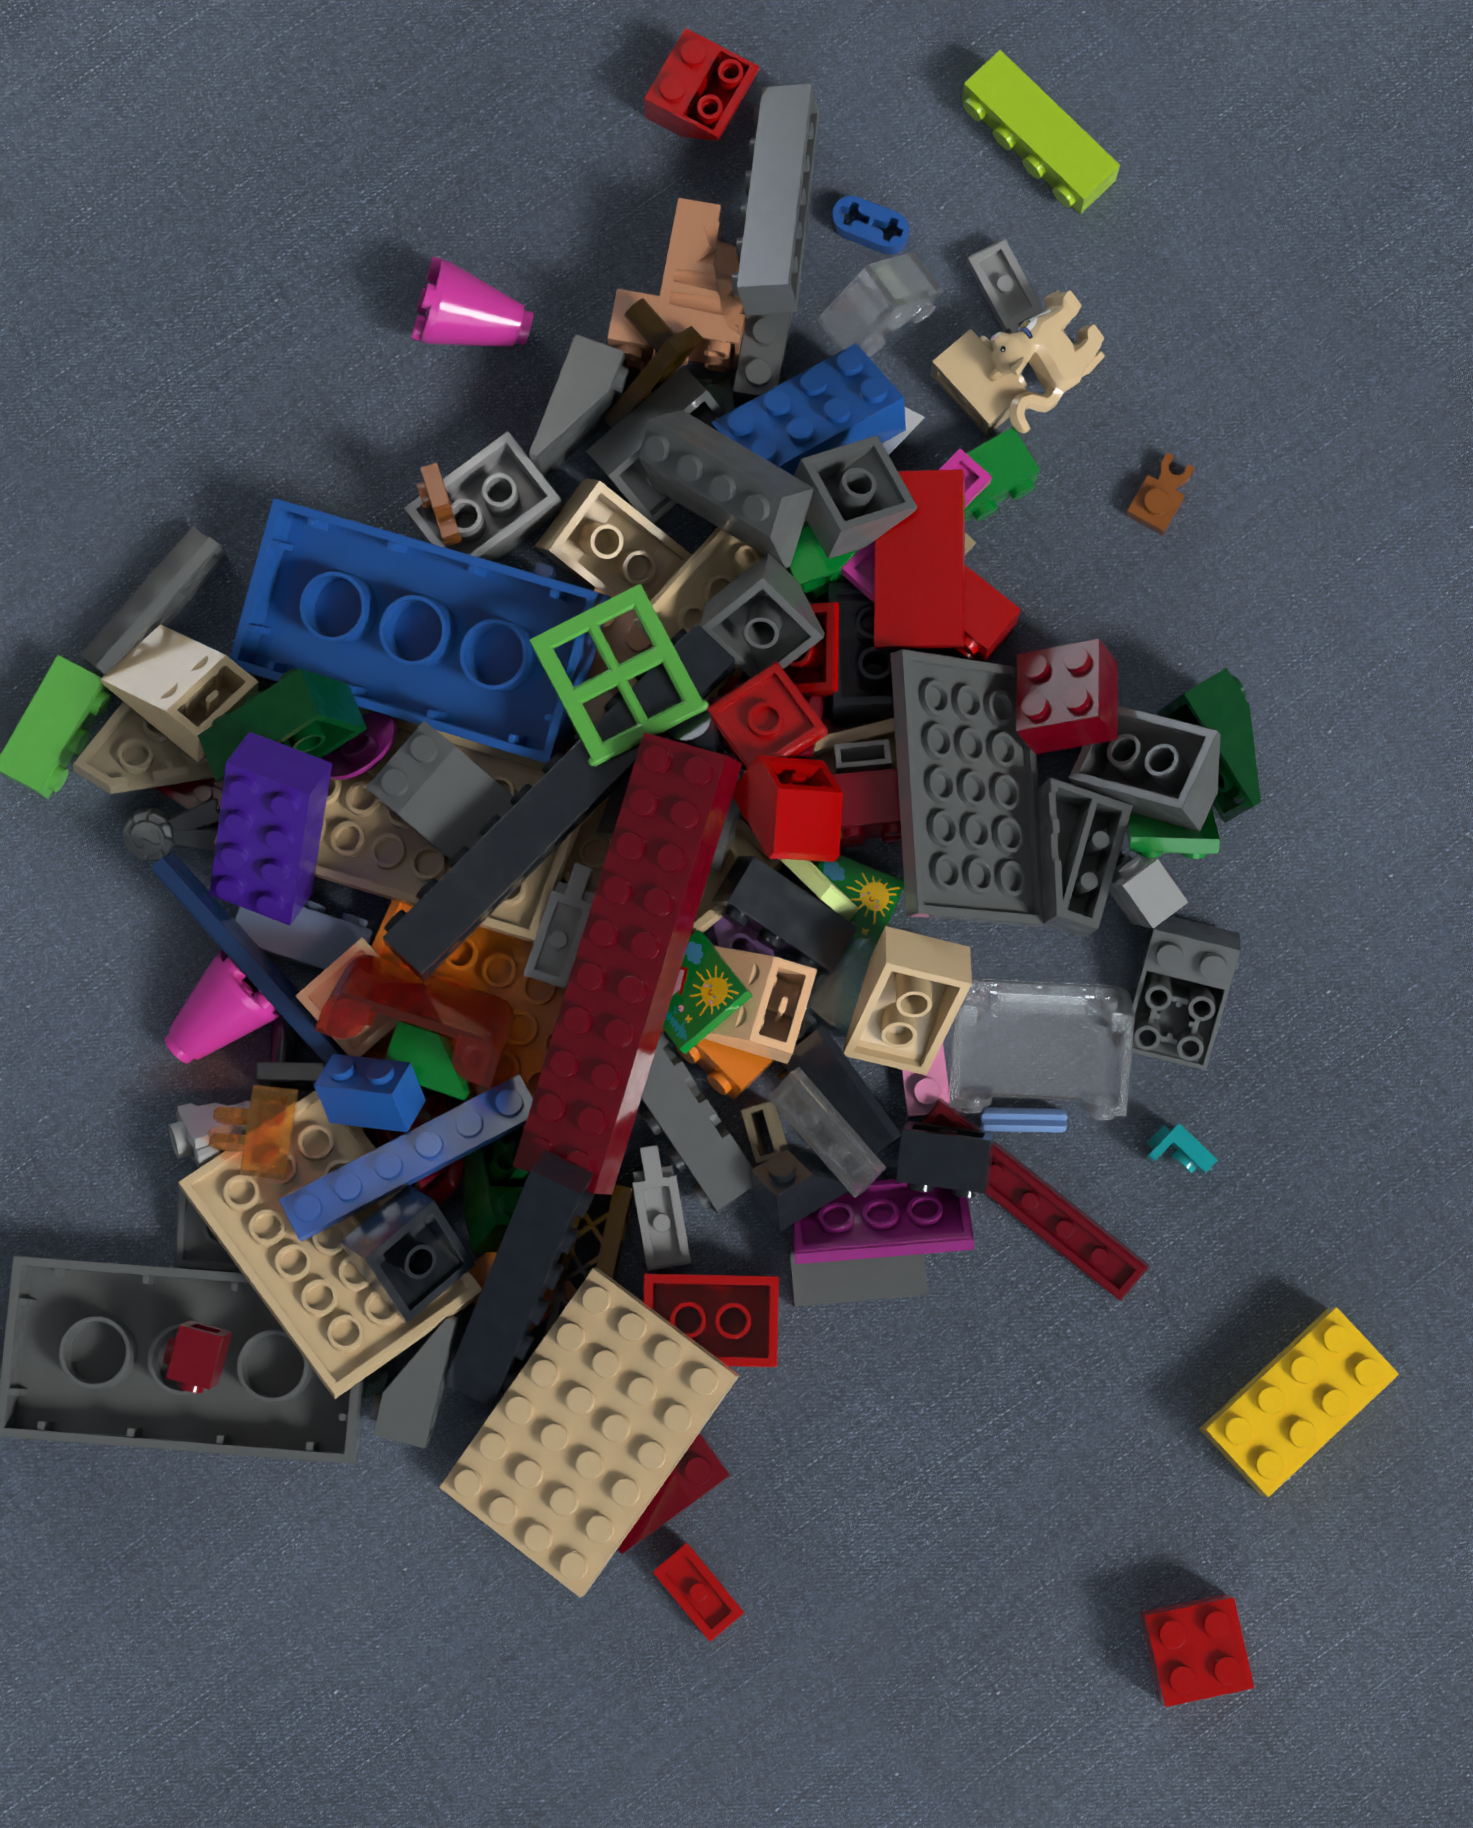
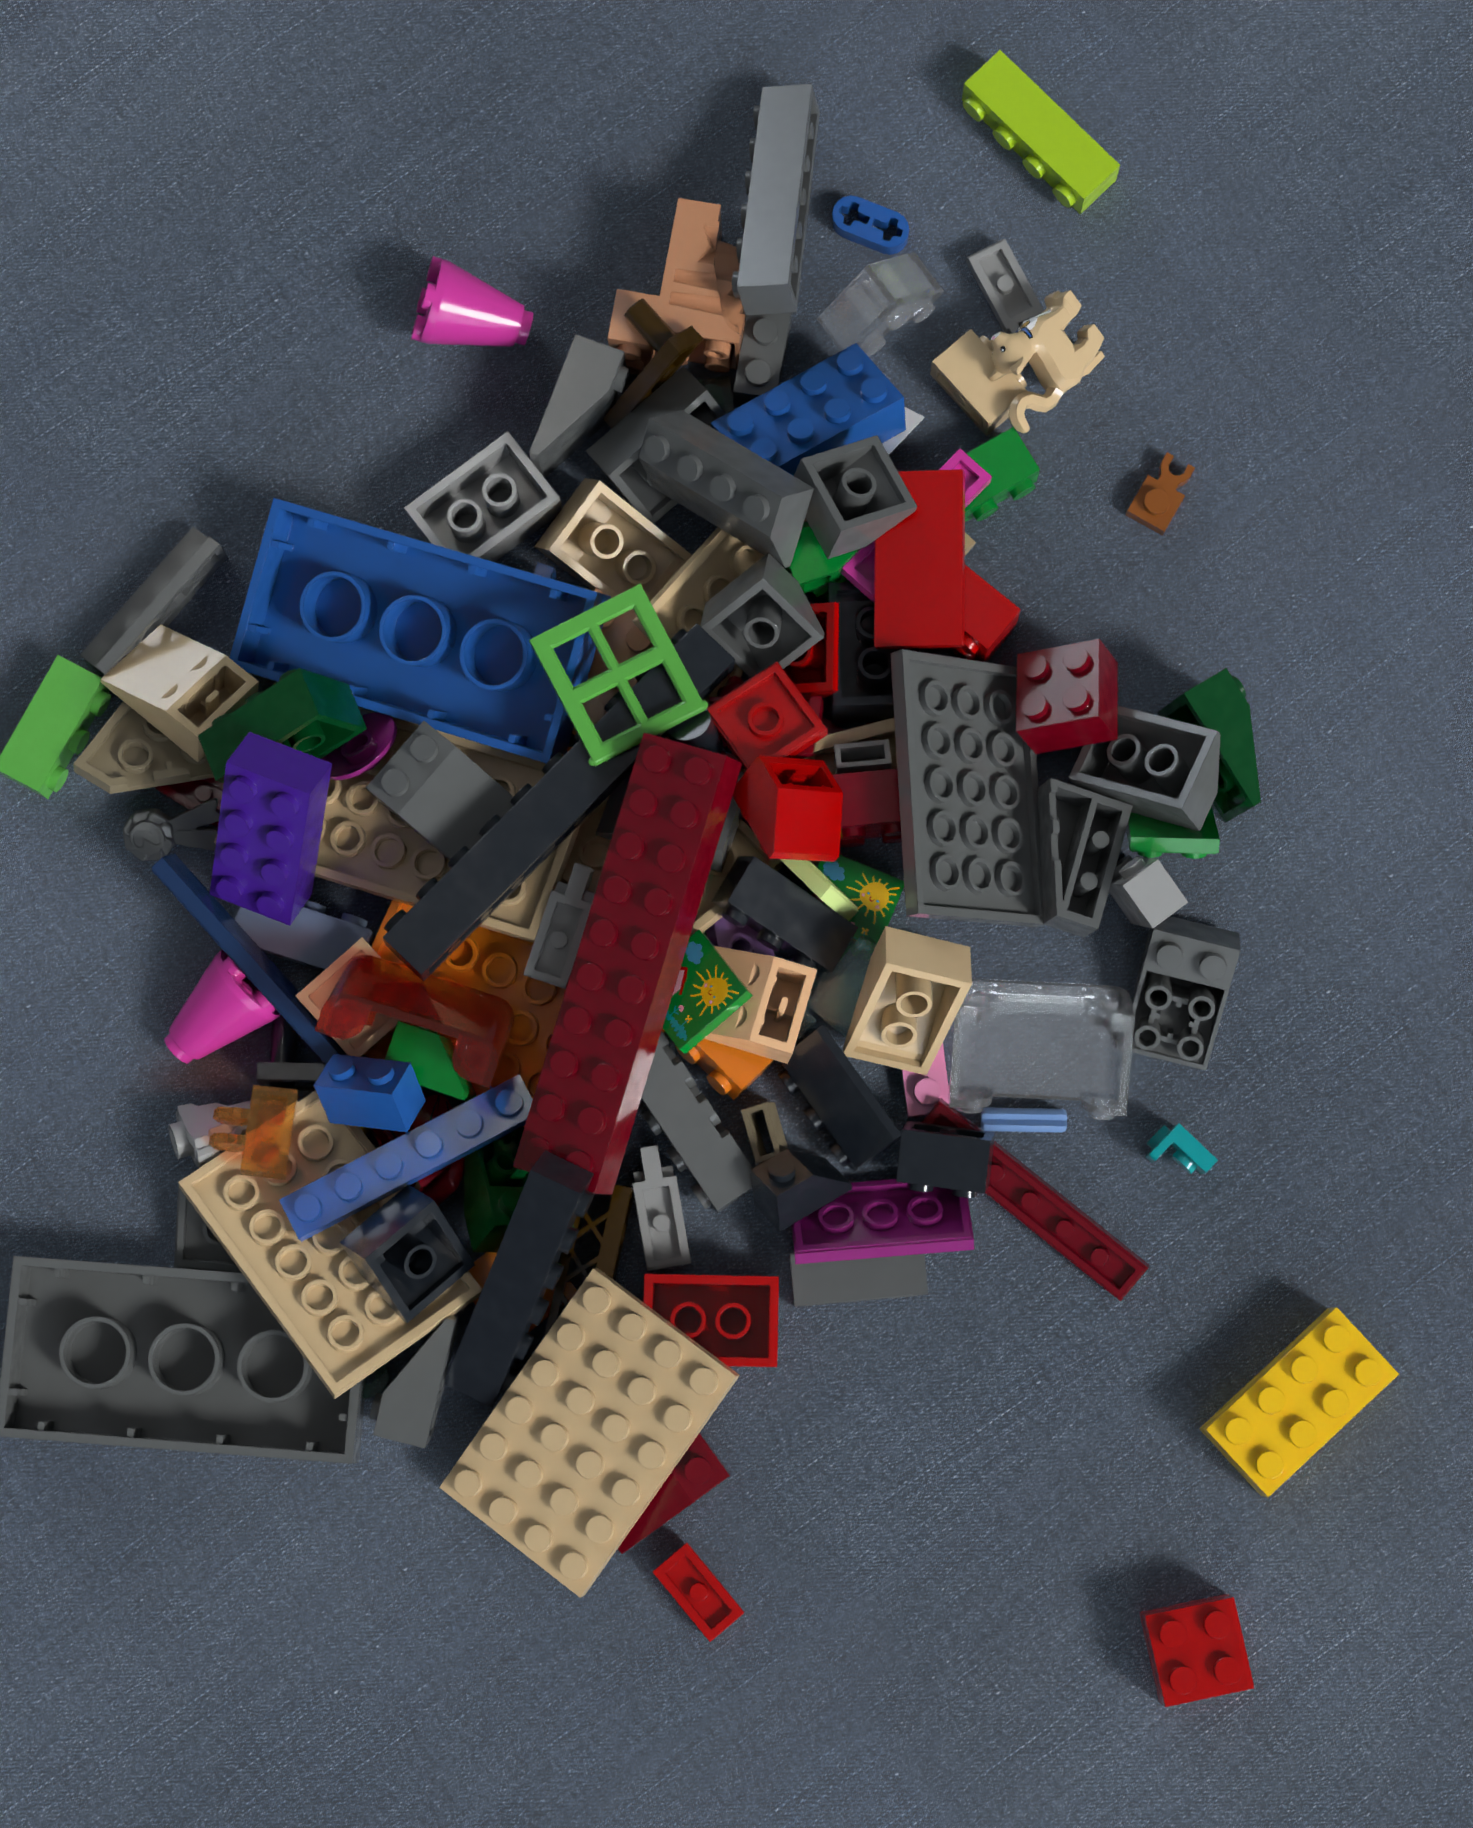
dark red brick [163,1320,232,1394] -> none
dark orange plate [416,463,462,546] -> none
red slope [644,28,760,141] -> none
clear tile [768,1067,886,1198] -> none

